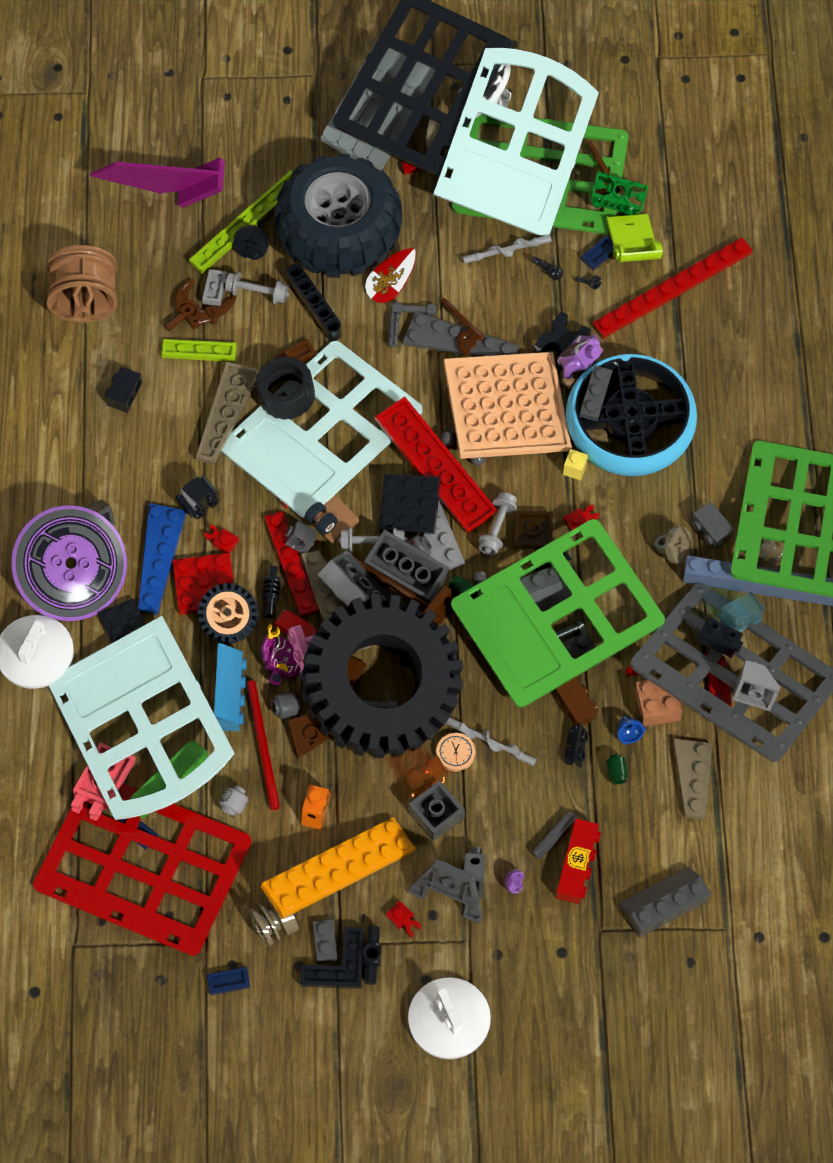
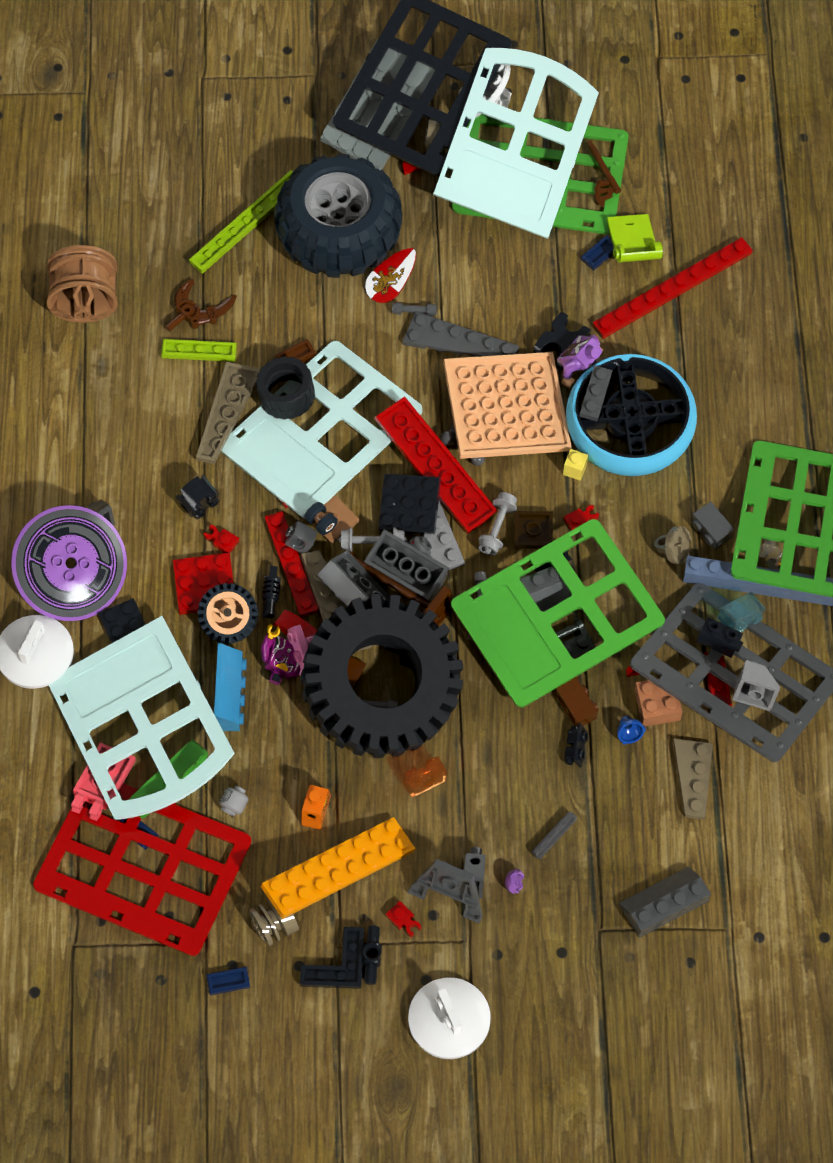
magenta piece [90,157,225,208] -> none
black brick [104,367,143,413] -> none
blue wing [139,503,187,615] -> none
light grey plate [202,269,228,306] -> none
light grey piece [225,272,289,304] -> none
black tile [233,225,269,260] -> none
red piece [246,680,280,810] -> none
dark grey head [271,692,301,719] -> none
black beam [287,264,342,341] -> none
reddish brown wing [288,715,333,759] -> none
dark grey plate [313,920,338,963] -> none
dark grey axle [388,313,399,348] -> none
dark grey brick [409,780,465,841] -> none
light nougat tile [436,733,476,772] -> none
reddish brown piece [441,298,484,356] -> none
light grey piece [446,717,537,766] -> none
dark green brick [448,575,477,600] -> none
light grey piece [462,235,551,264] -> none
black bar [532,257,563,280] -> none
red brick [556,818,601,904] -> none
black hand [575,275,602,290] -> none
green piece [590,171,648,216] -> none
dark green brick [606,754,628,785] -> none

